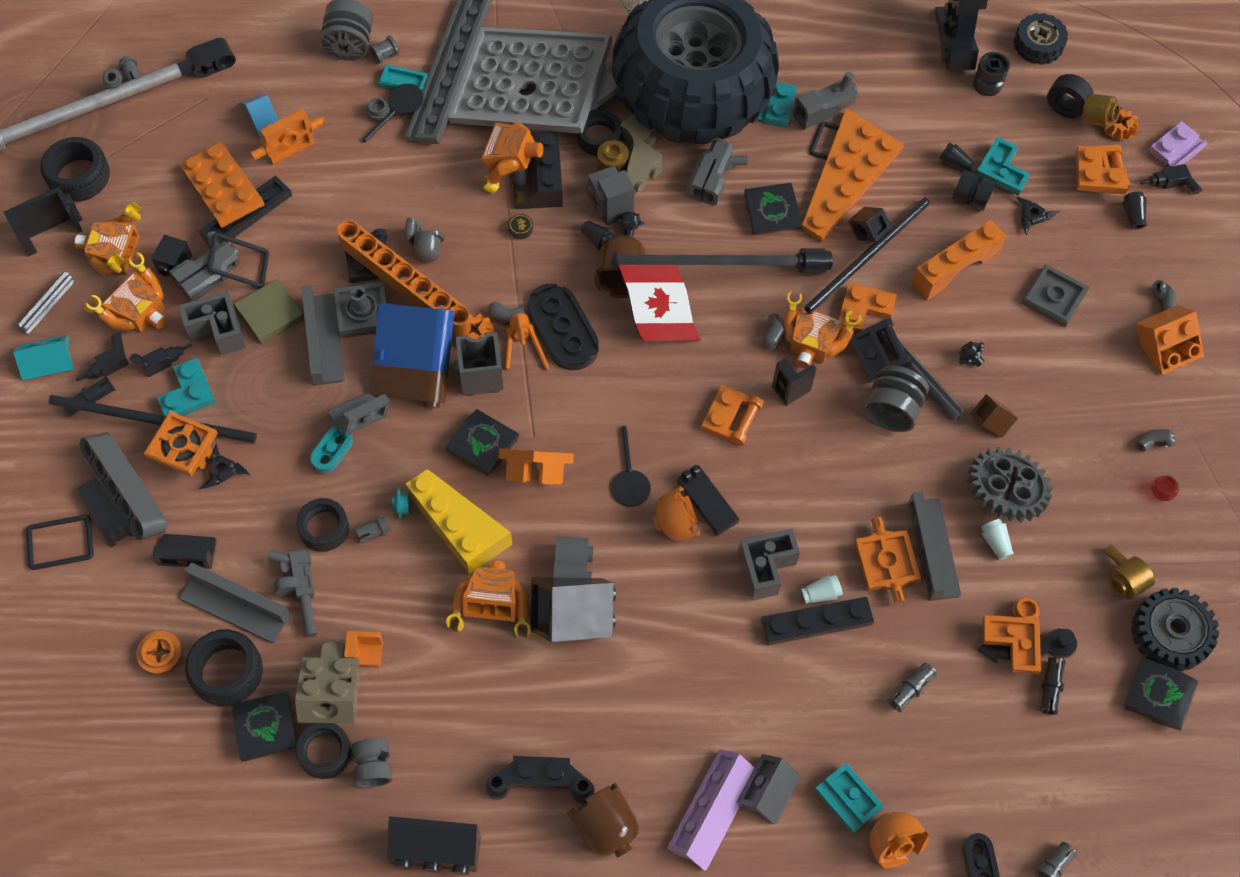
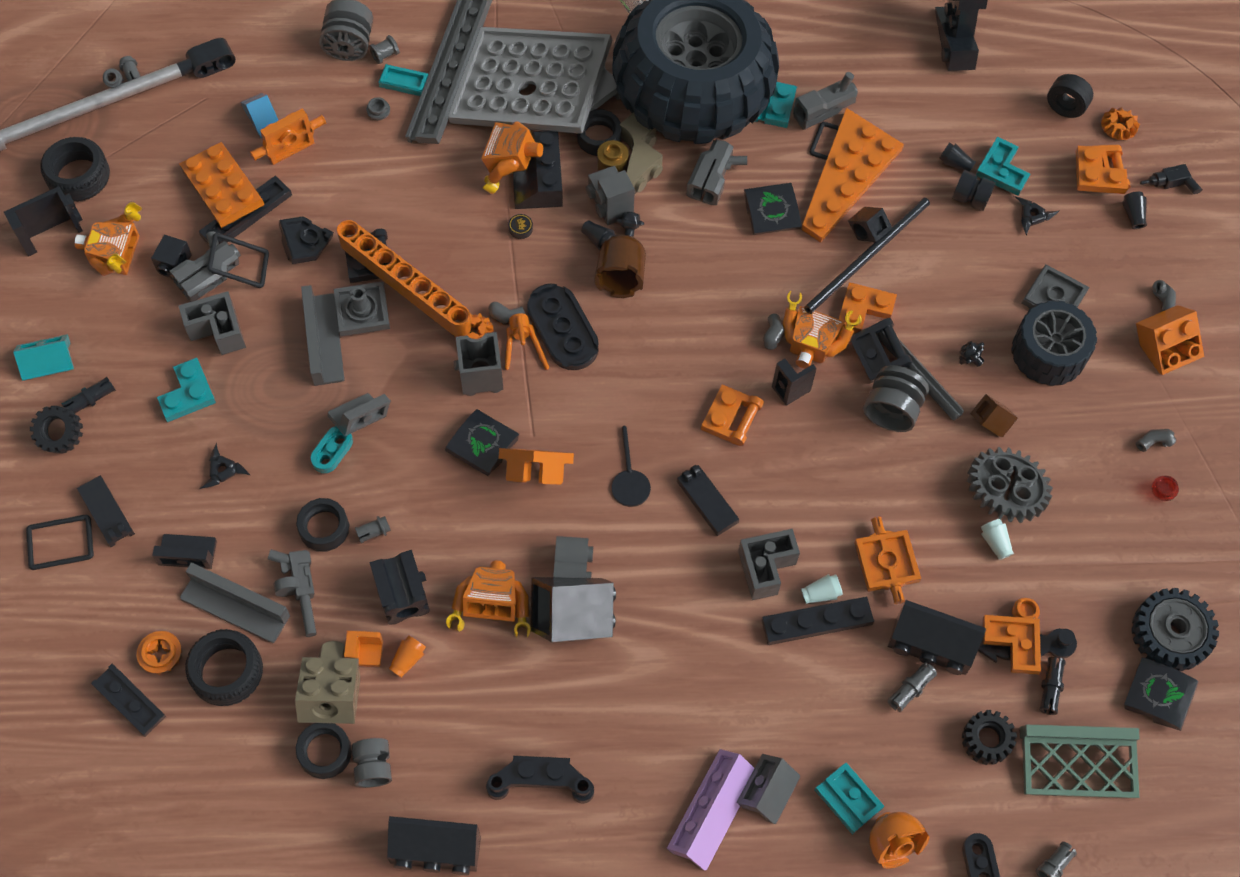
axle [17,272,75,334] -> none
black piece [49,395,257,443] -> none
black piece [76,332,129,382] -> none
dark grey beam [79,432,167,540] -> none
orange torso [84,252,167,332] -> none
black piece [129,343,192,377] -> none
orange piece [143,411,218,477] -> none
black slope [232,691,297,762] -> none
olive tile [234,279,304,344] -> none
black piece [363,83,423,142] -> none
blue door [370,303,455,408] -> none
teal plate [392,489,410,519] -> none
dark grey piece [404,218,445,262] -> none
yellow wedge [406,469,513,574] -> none
reddish brown cylinder [567,782,639,858] -> none
flag [611,248,833,341] -> none
orange cylinder [653,486,700,541] -> none
dark grey panel [908,491,961,601] -> none
orange arch [912,220,1007,300] -> none
black wheel [973,52,1010,96] -> none
black wheel [1014,13,1068,65] -> none
pearl gold piece [1083,93,1120,127] -> none
pearl gold piece [1104,544,1155,600] -> none
lavender plate [1148,121,1208,167] -> none
none -> black tyre [30,405,83,453]
none -> black hinge [91,663,166,737]
none -> black plate [279,216,334,264]
none -> black piece [369,550,430,625]
none -> orange cone [389,635,426,678]
none -> black slope [887,600,986,675]
none -> black tyre [962,710,1017,765]
none -> black wheel [1011,300,1097,386]
none -> sand green fence [1019,724,1140,798]

